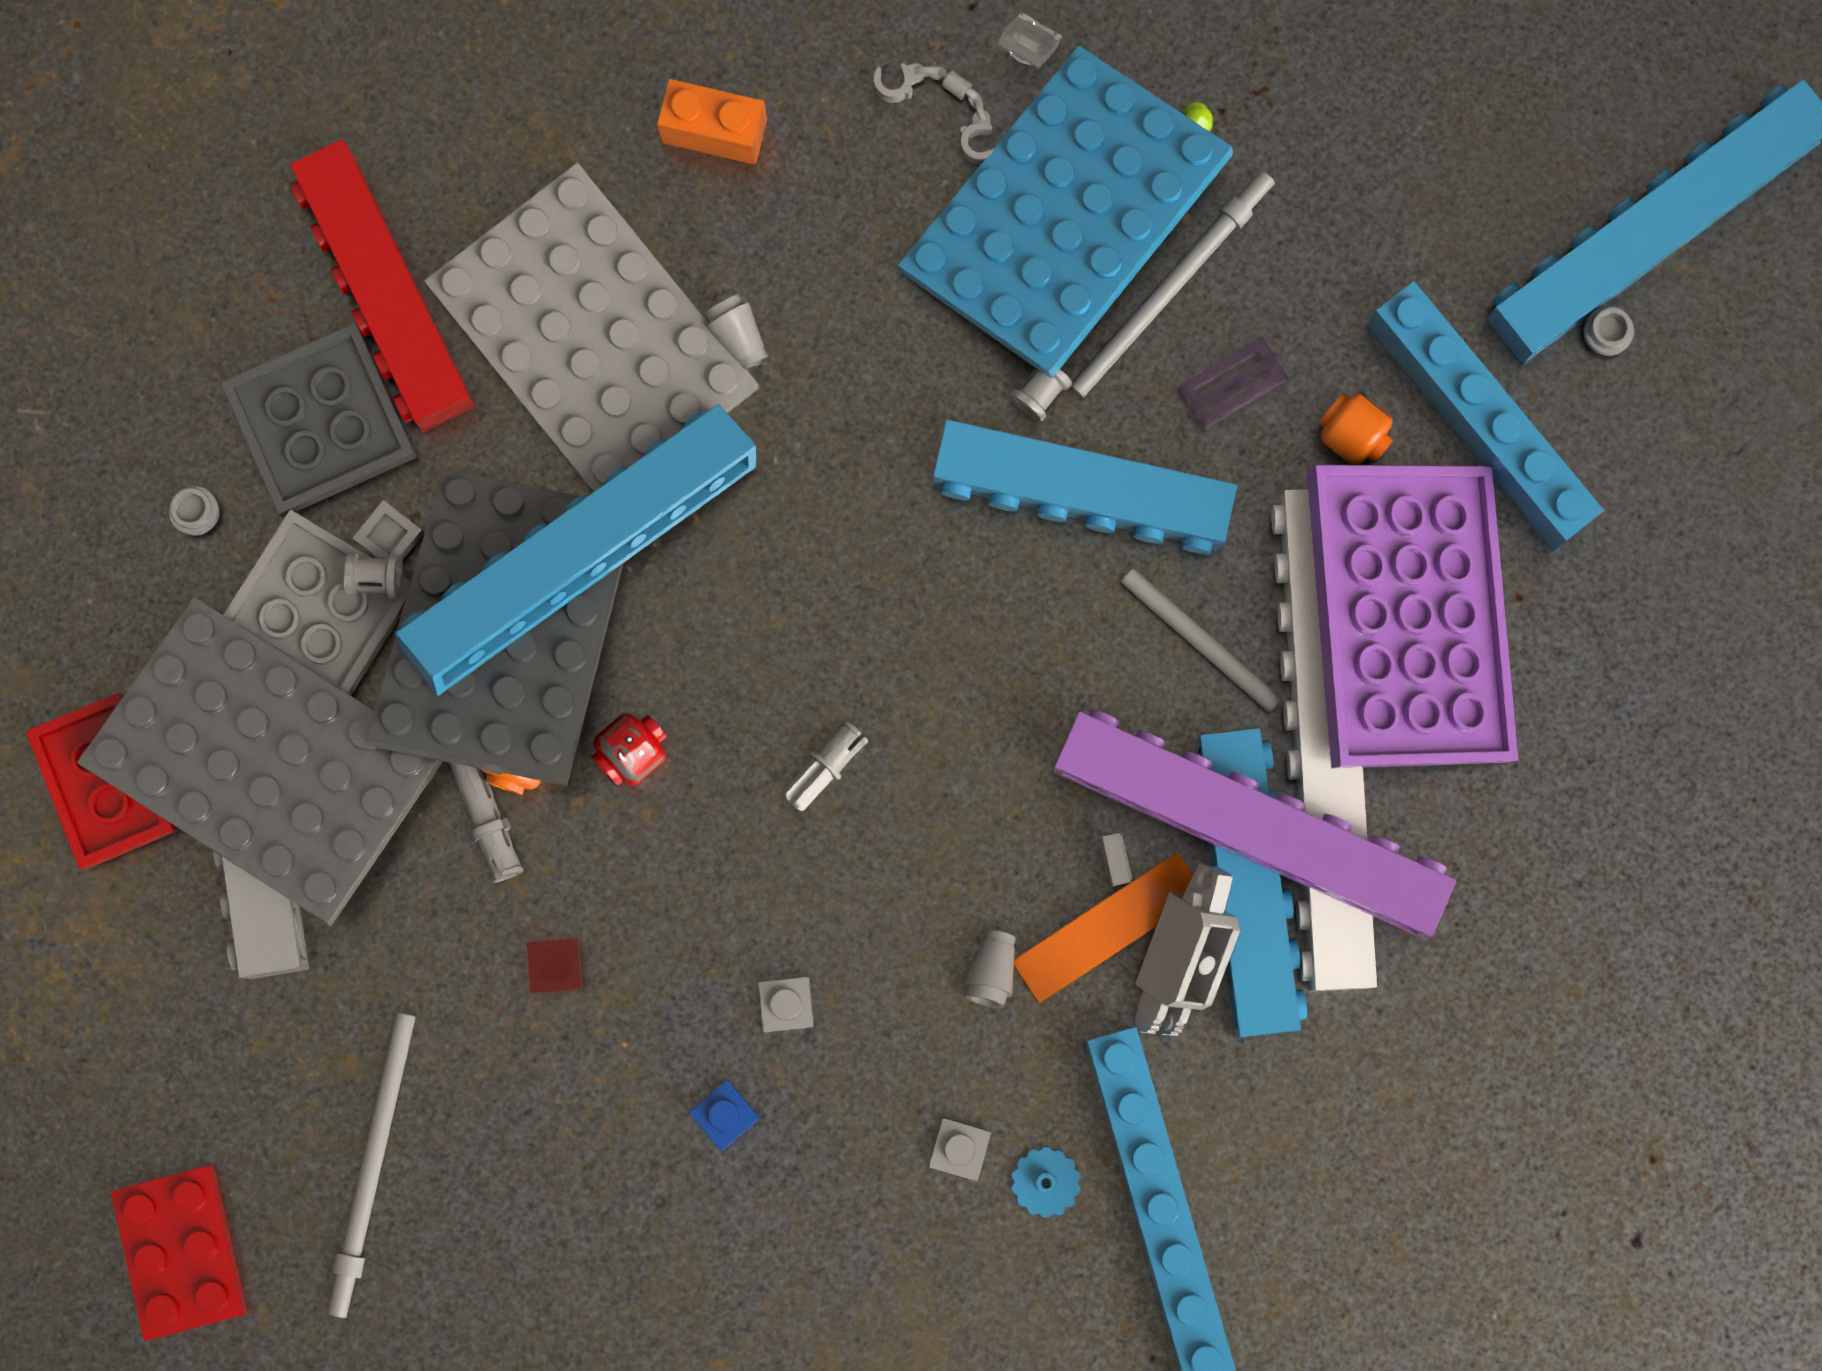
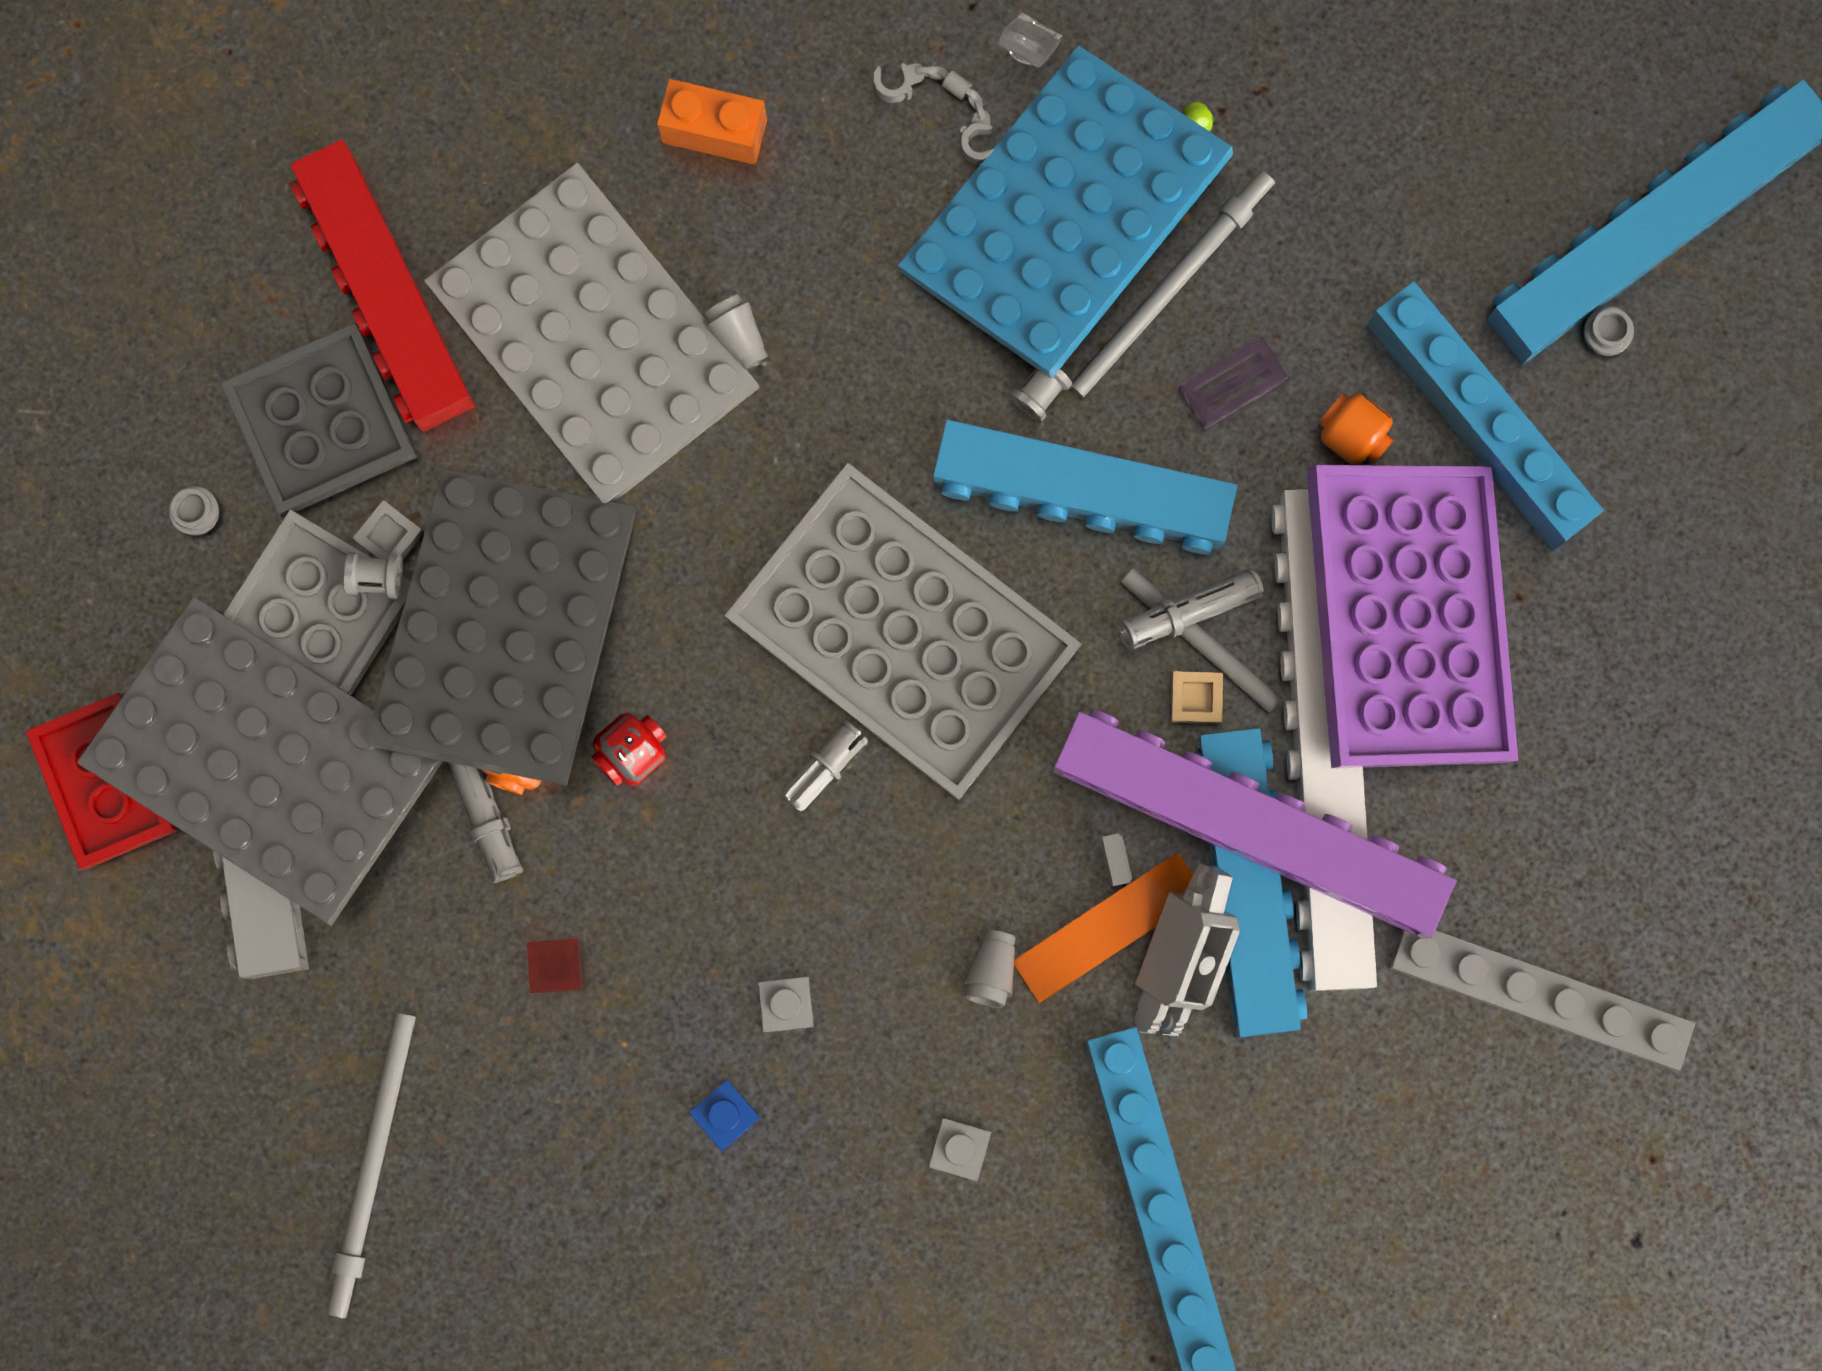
red plate [110,1164,248,1341] -> none
dark azure brick [396,404,756,696] -> none
dark azure piece [1012,1147,1081,1218] -> none
none -> light grey plate [725,463,1082,801]
none -> light grey pin [1118,568,1264,651]
none -> tan plate [1171,671,1223,725]
none -> light grey plate [1389,929,1696,1071]

